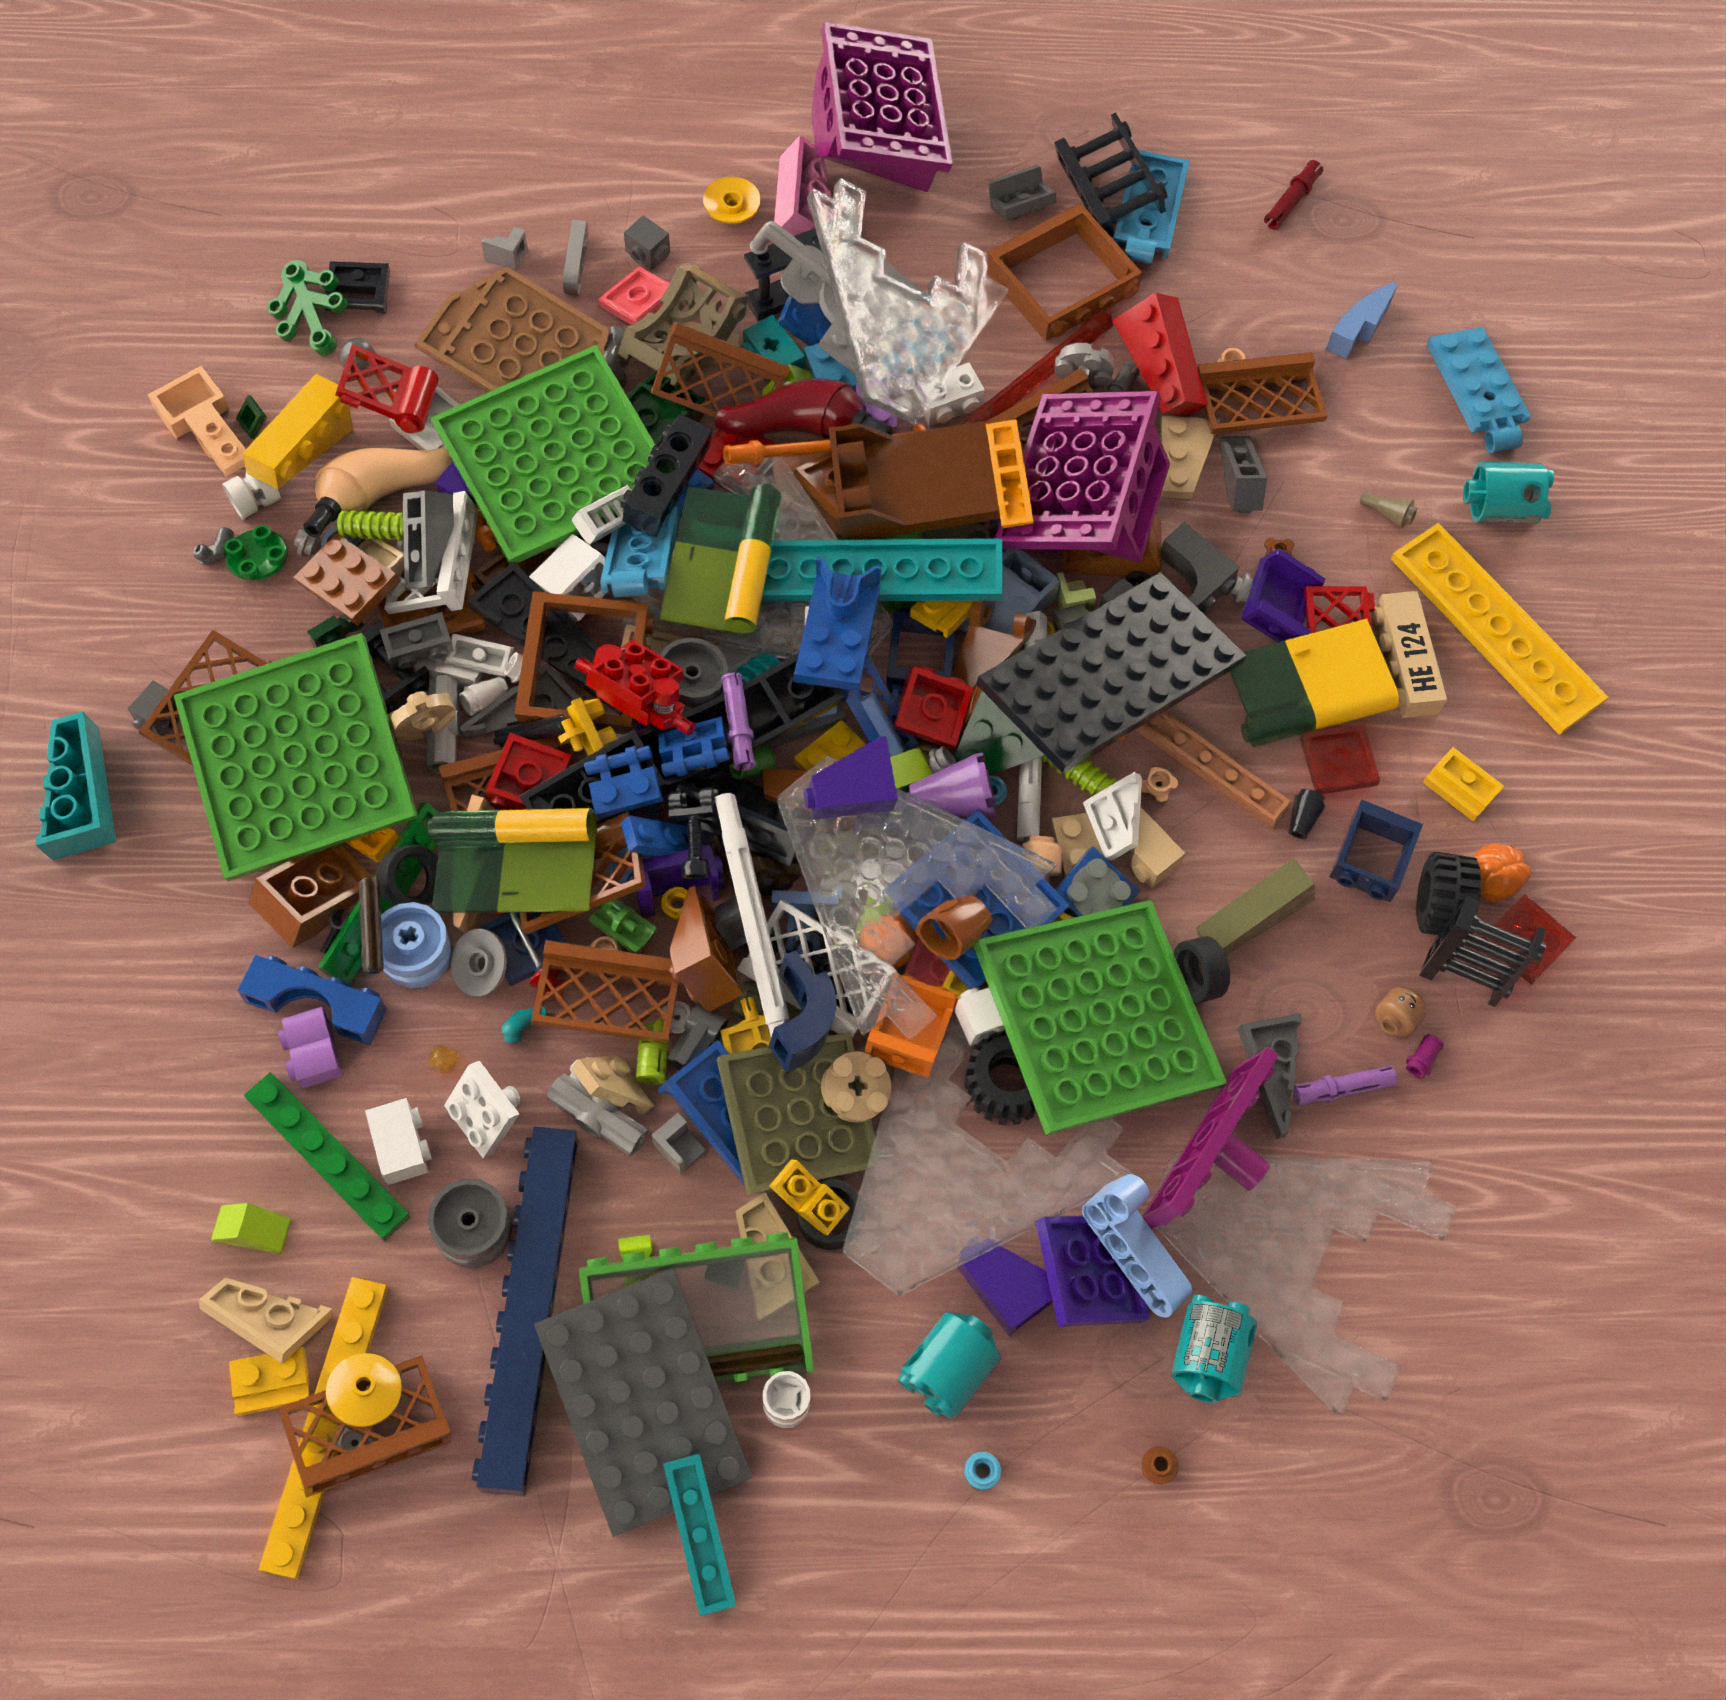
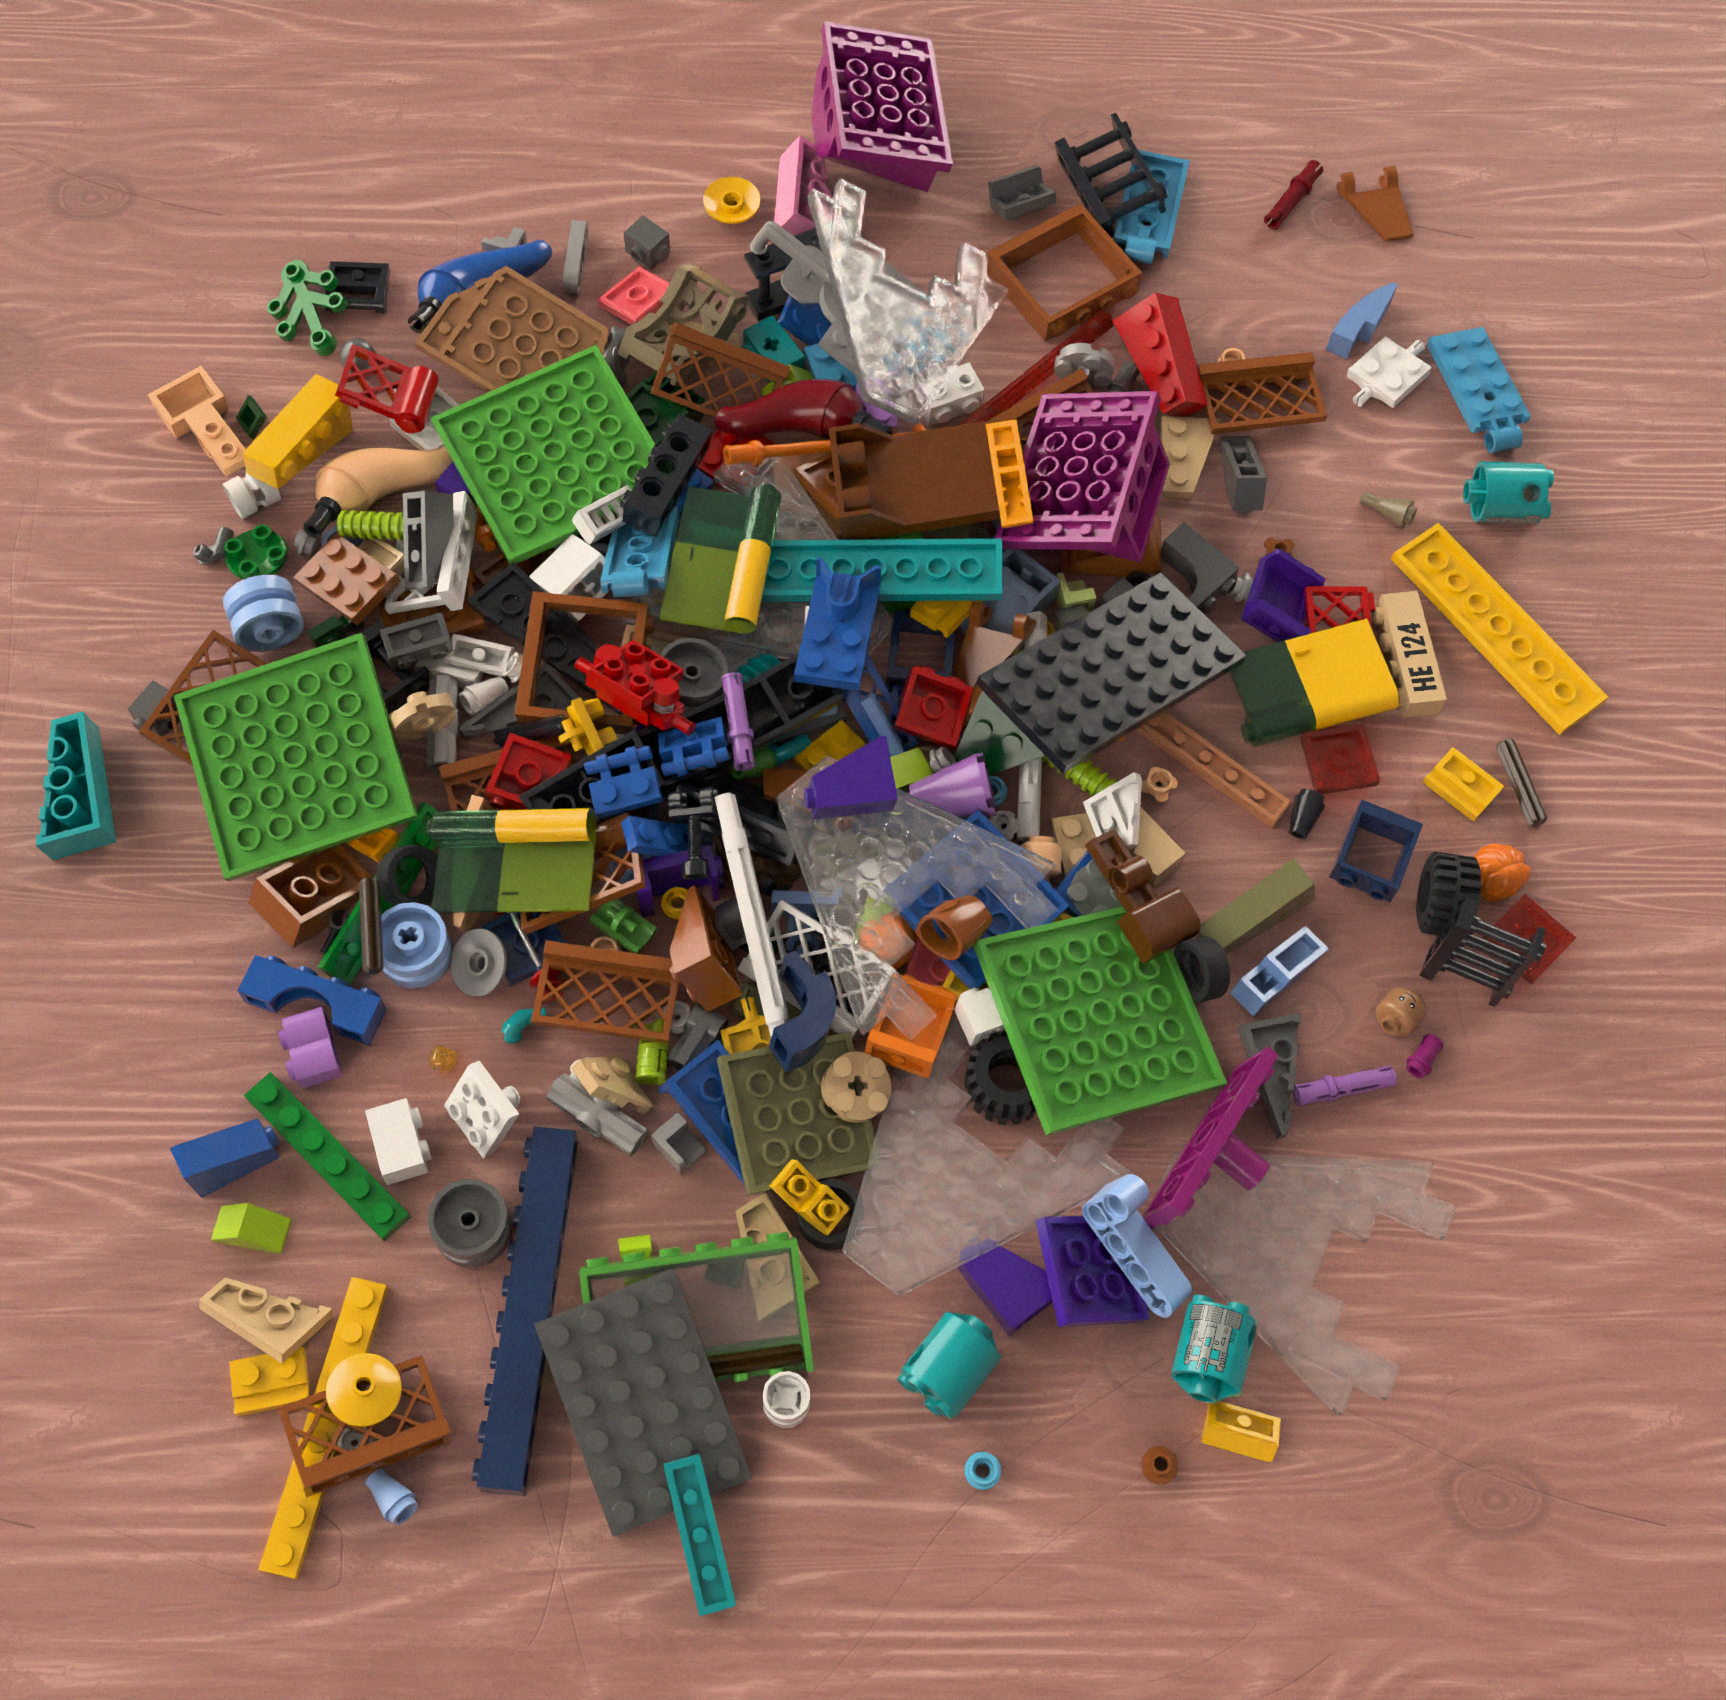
none -> blue slope [170,1118,280,1198]
none -> light blue wheel [223,575,304,652]
none -> light blue cone [366,1468,418,1525]
none -> blue animal [408,239,553,333]
none -> teal arm [767,733,811,766]
none -> white plate [989,811,1020,841]
none -> reddish brown plate [1085,828,1201,964]
none -> yellow slope [1201,1401,1281,1462]
none -> medium blue slope [1230,926,1329,1017]
none -> dark orange flag [1336,165,1414,242]
none -> white plate [1347,336,1432,408]
none -> axle [1497,738,1547,827]

